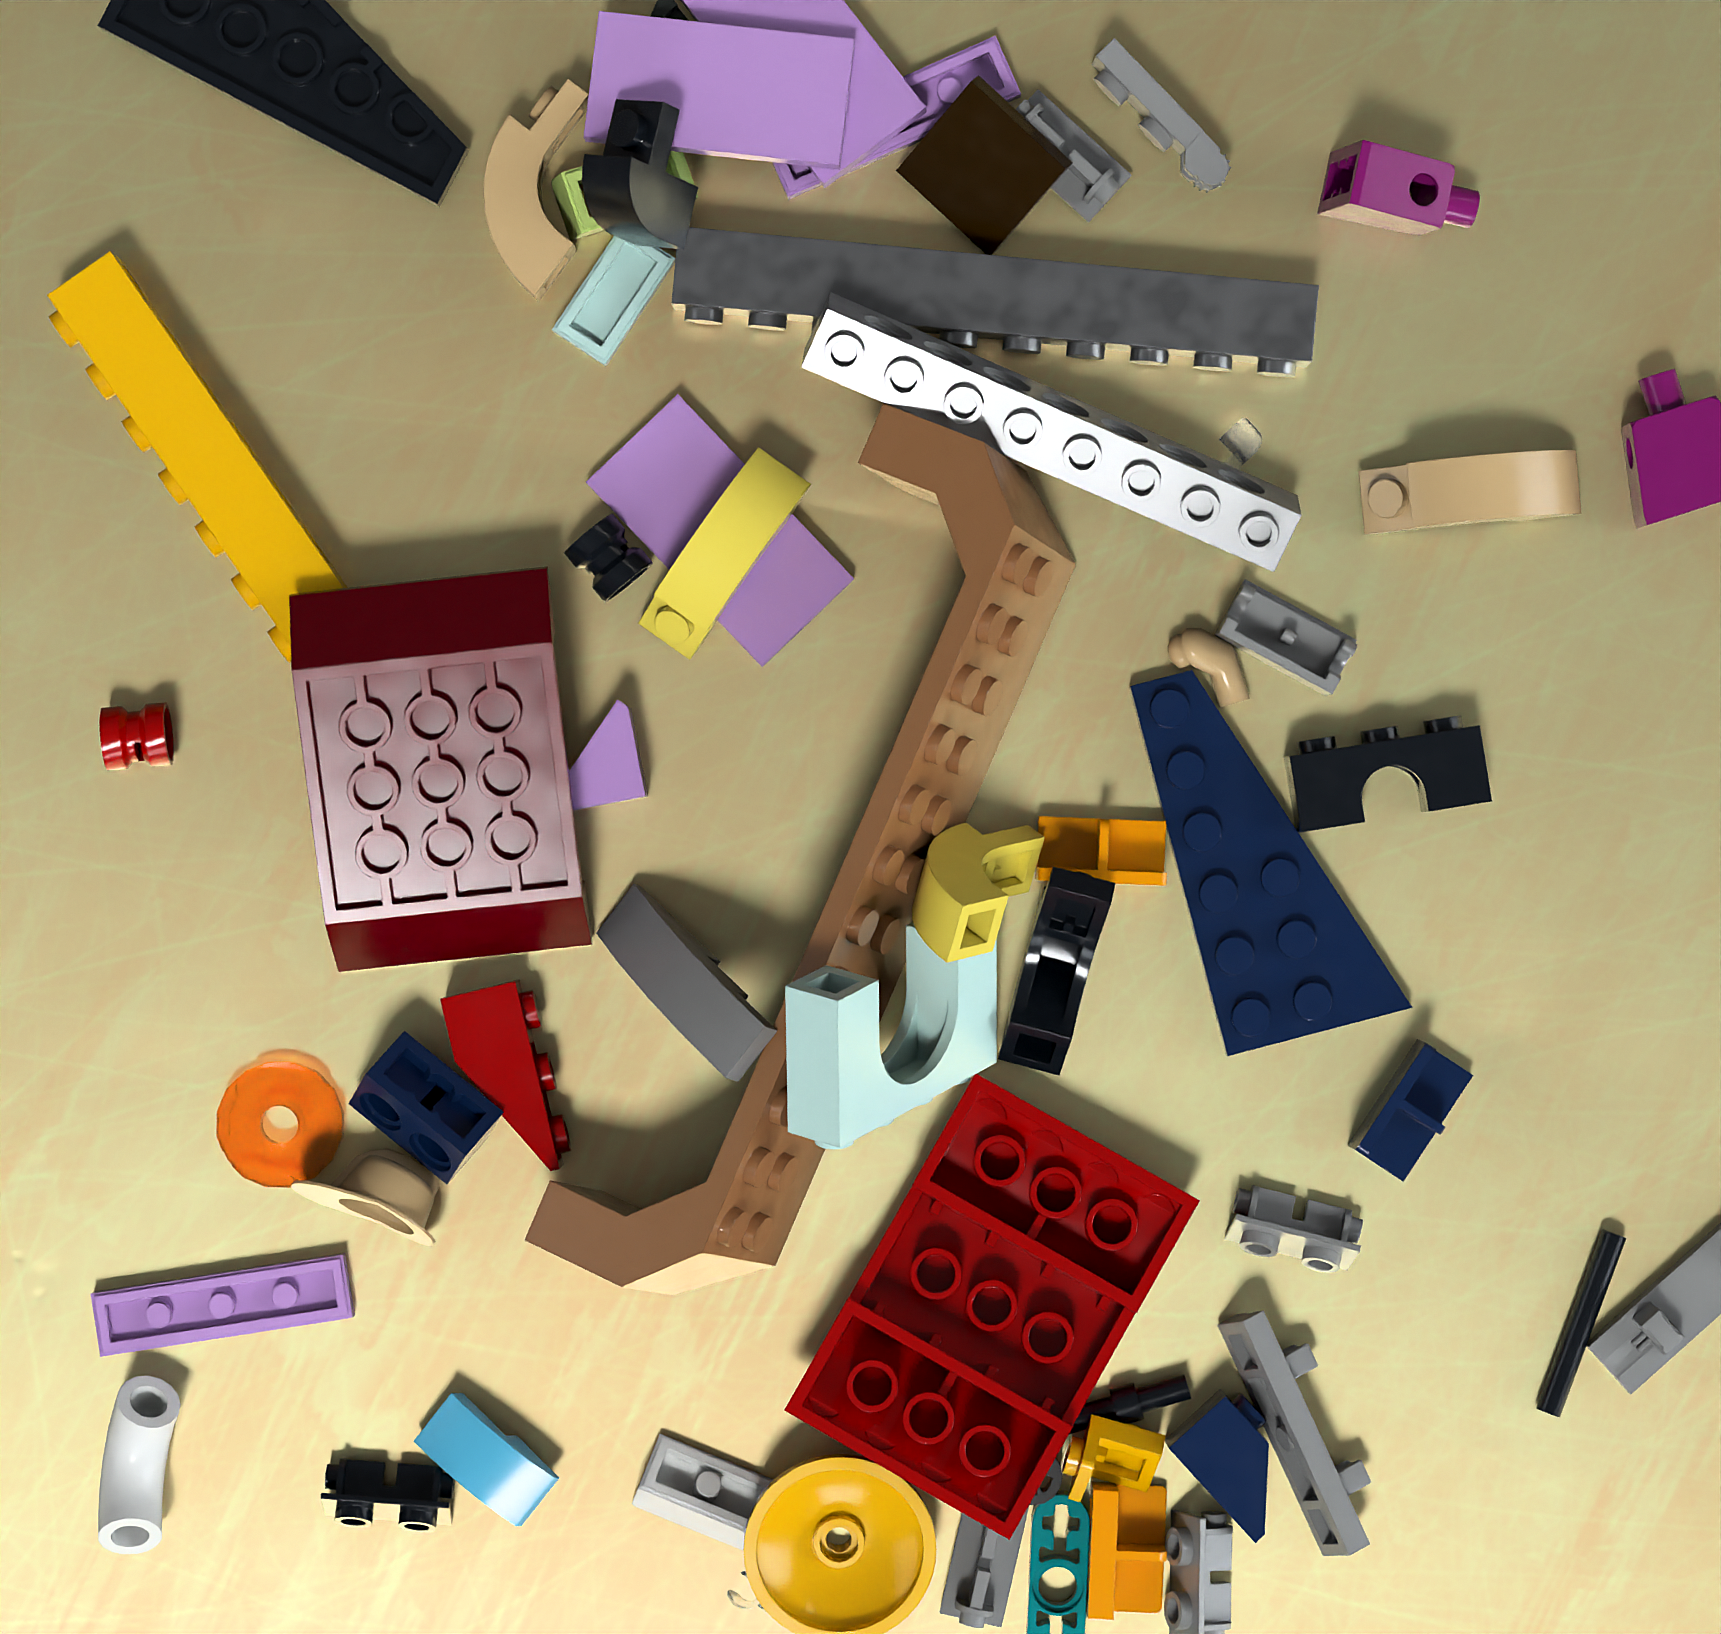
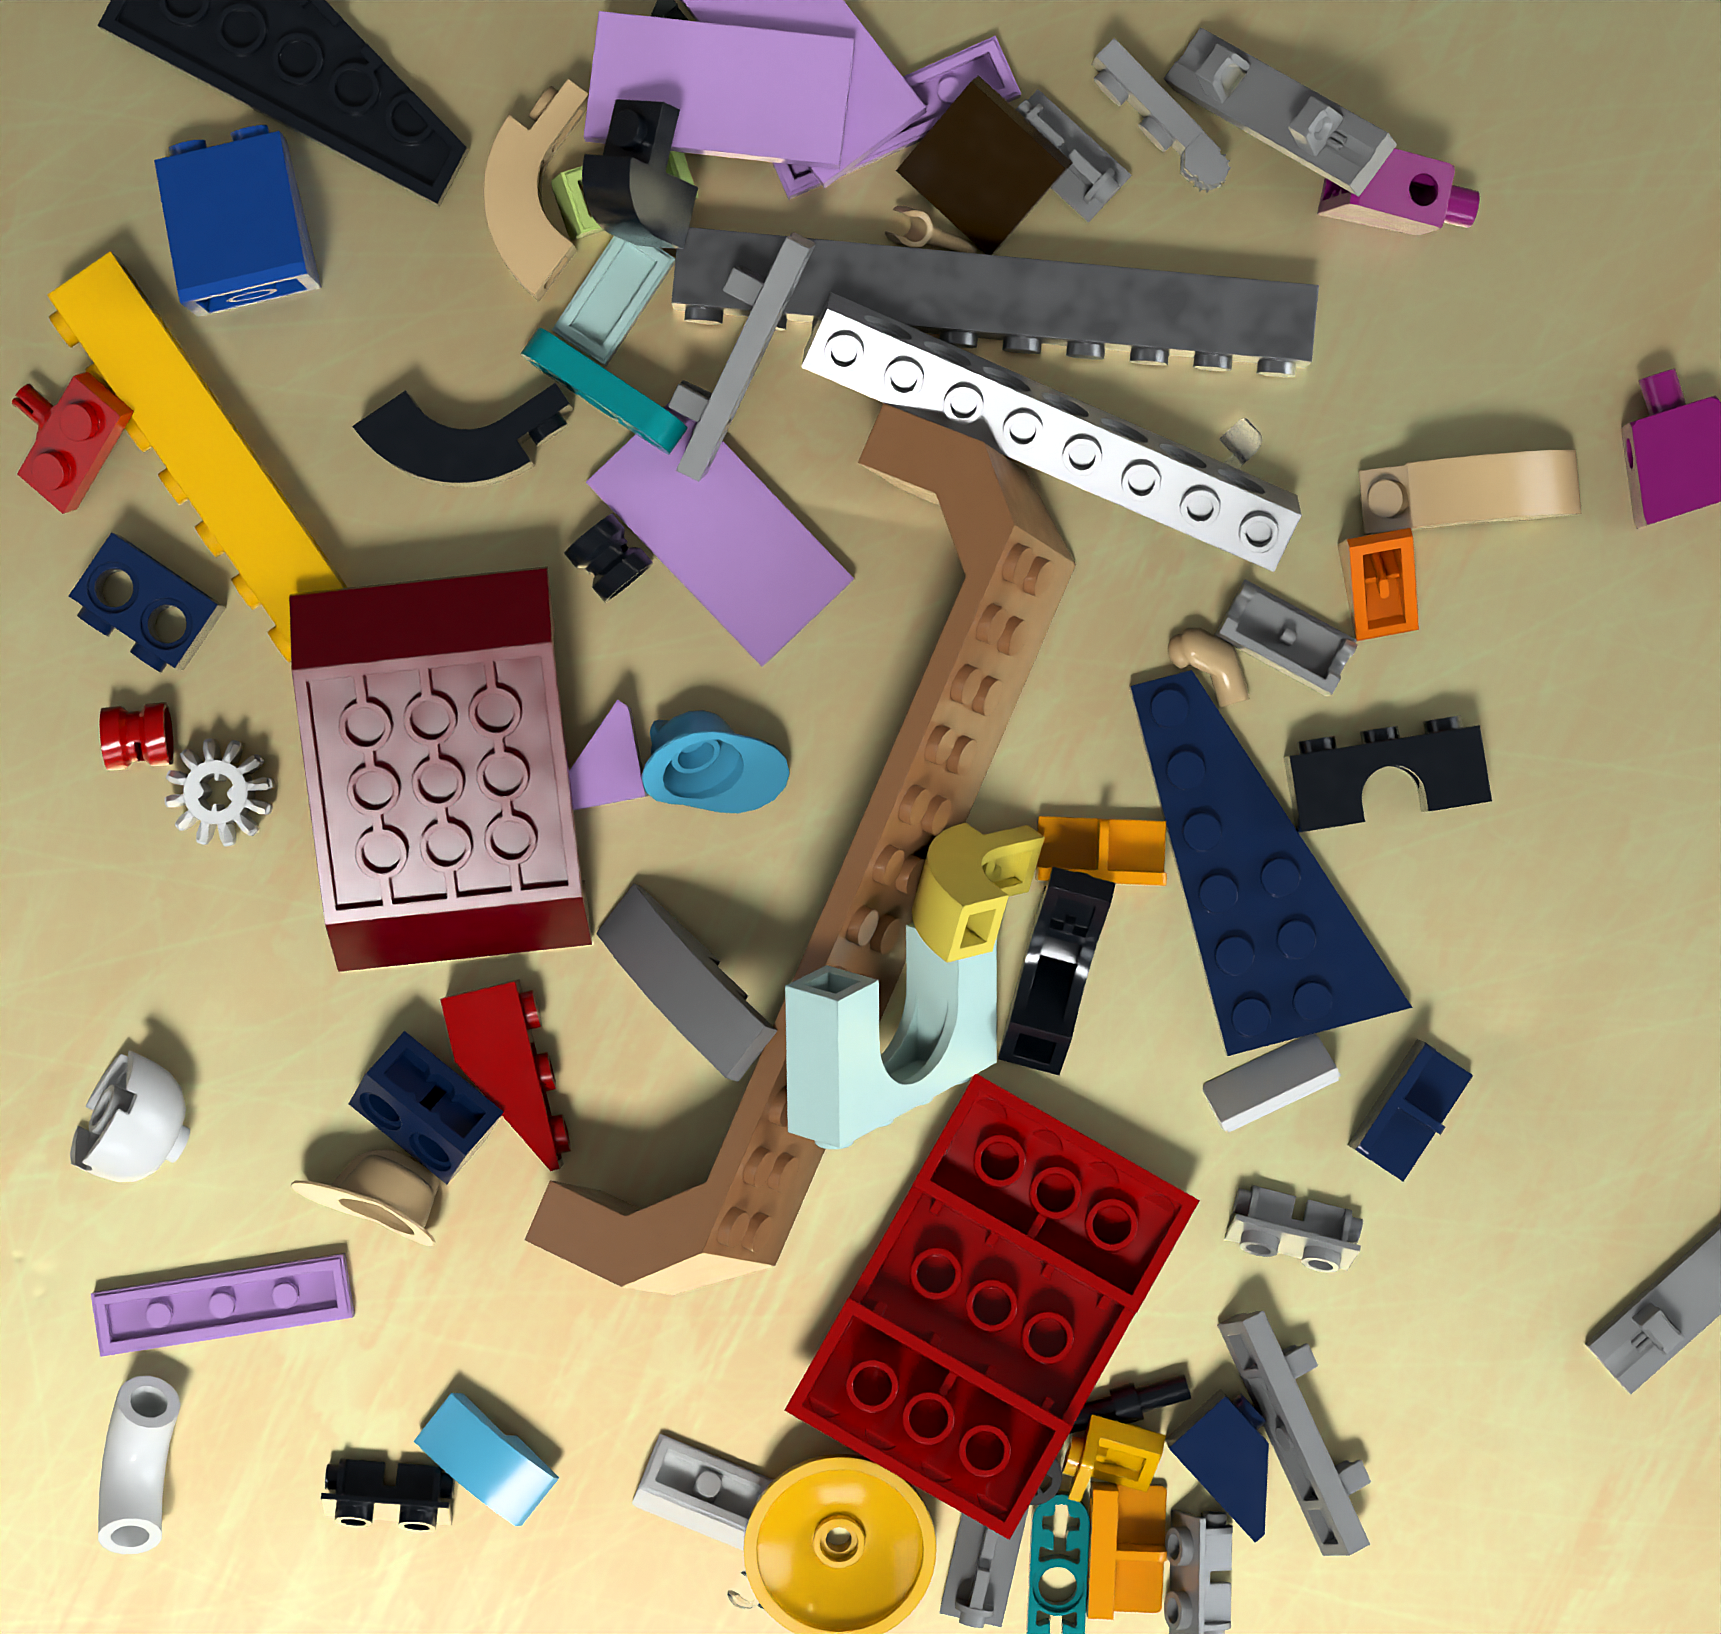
clear orange tile [216,1061,344,1188] -> none
light yellow arch [638,447,811,660] -> none
black bar [1536,1229,1626,1417] -> none
none -> red plate [12,372,134,514]
none -> dark blue brick [69,533,226,673]
none -> white cylinder [70,1051,190,1182]
none -> blue slope [154,125,322,317]
none -> white gear [164,738,275,846]
none -> black arch [352,383,573,487]
none -> teal beam [521,327,688,455]
none -> medium azure piece [641,710,790,814]
none -> light grey hinge [668,232,816,482]
none -> tan hand [885,206,978,253]
none -> light grey hinge [1163,28,1397,197]
none -> white slope [1203,1034,1341,1132]
none -> orange slope [1338,528,1419,641]

